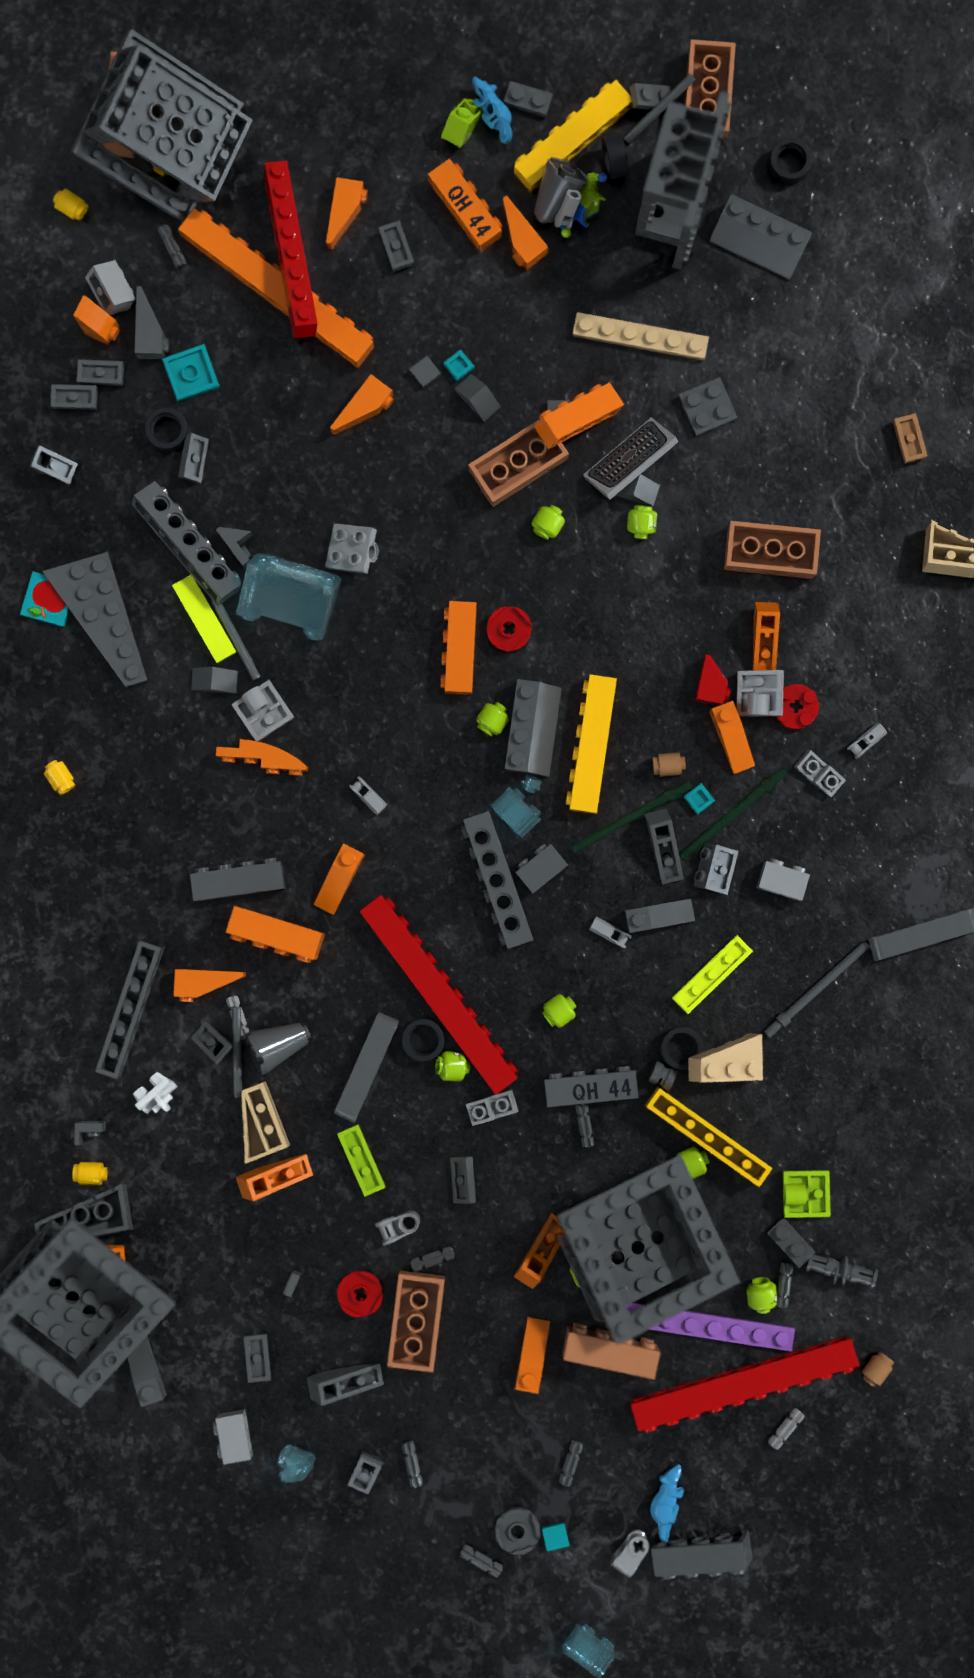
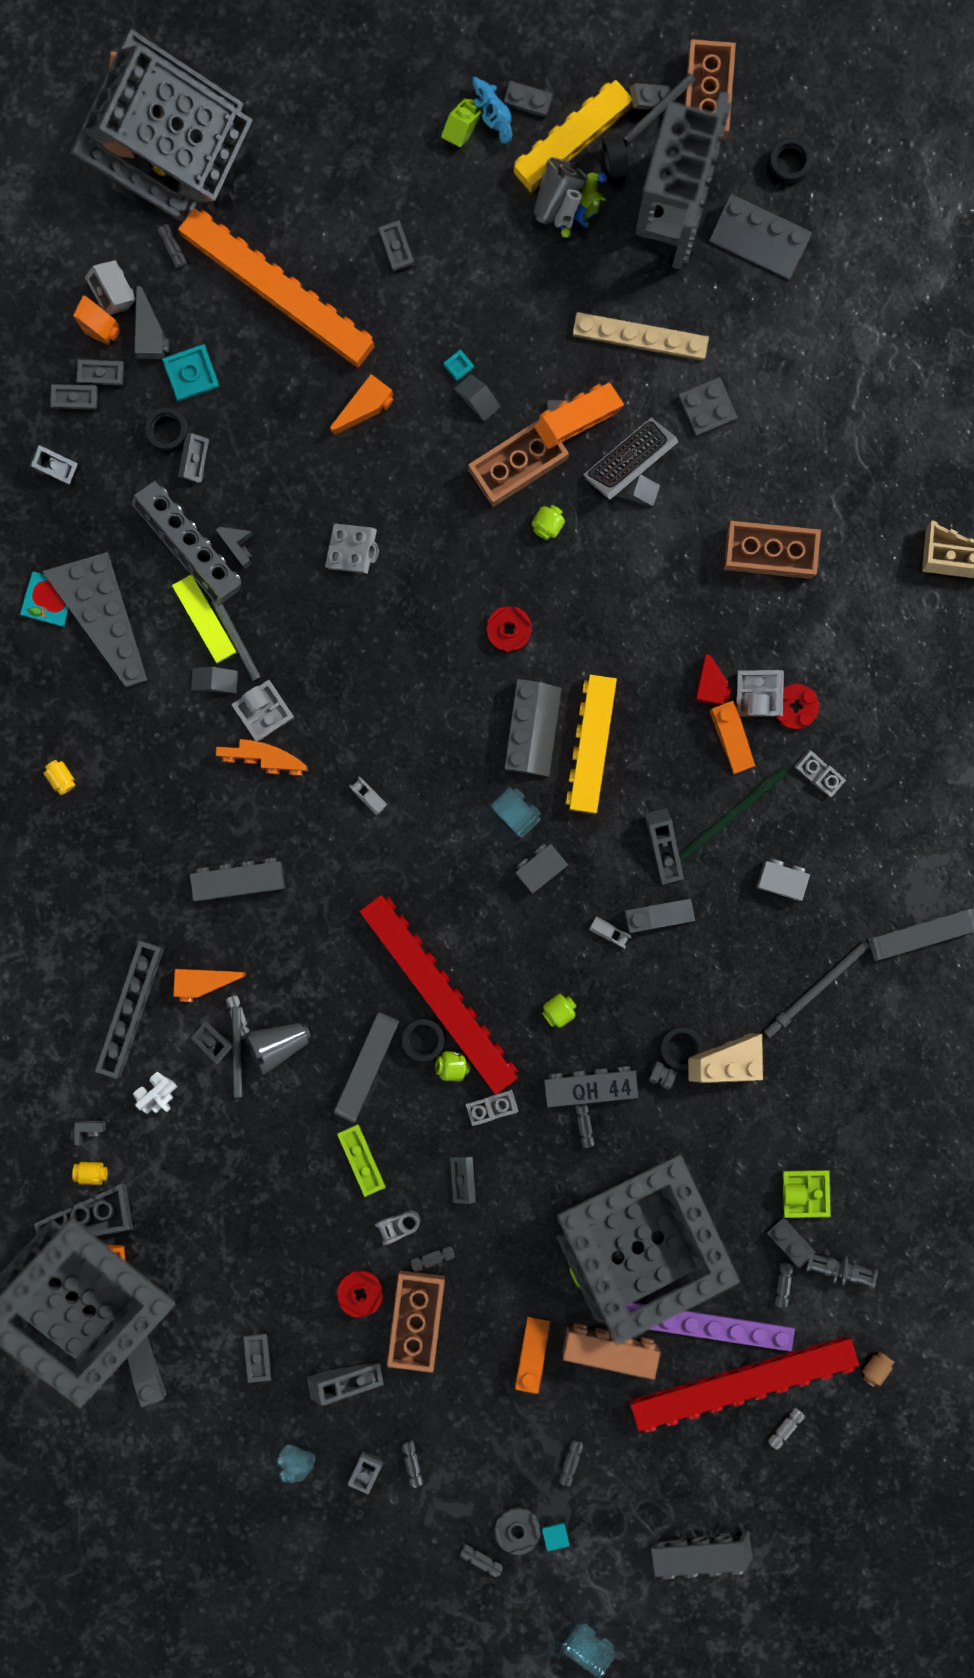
yellow brick [53,188,88,221] -> none
light grey brick [213,1409,253,1465] -> none
orange piece [226,906,325,963] -> none
clear light blue windscreen [236,554,341,640] -> none
orange slope [236,1154,313,1201] -> none
tan wedge [242,1081,290,1164] -> none
red brick [263,161,318,338] -> none
dark grey tile [283,1270,302,1297] -> none
orange slope [314,843,365,915] -> none
orange slope [326,178,367,250] -> none
dark grey tile [410,356,441,388] -> none
orange brick [428,158,503,252] -> none
orange brick [441,601,477,695] -> none
dark grey brick [461,811,533,949] -> none
lime head [476,702,510,737] -> none
orange slope [503,195,548,270] -> none
orange slope [514,1213,564,1289] -> none
clear light blue plate [521,774,542,793] -> none
clear green bar [571,780,693,854] -> none
light grey piece [610,1530,649,1578] -> none
lime head [627,505,657,539] -> none
yellow brick [645,1087,773,1187] -> none
dark azure animal [650,1464,684,1542] -> none
medium nougat brick [652,752,686,777] -> none
neon yellow tile [672,935,753,1014] -> none
lime head [677,1146,710,1179] -> none
teal tile [683,783,715,815] -> none
dark grey bracket [694,843,739,895] -> none
lime head [747,1277,777,1314] -> none
orange slope [753,602,780,671] -> none
light grey bar [847,722,887,759] -> none
medium nougat plate [893,413,928,464] -> none

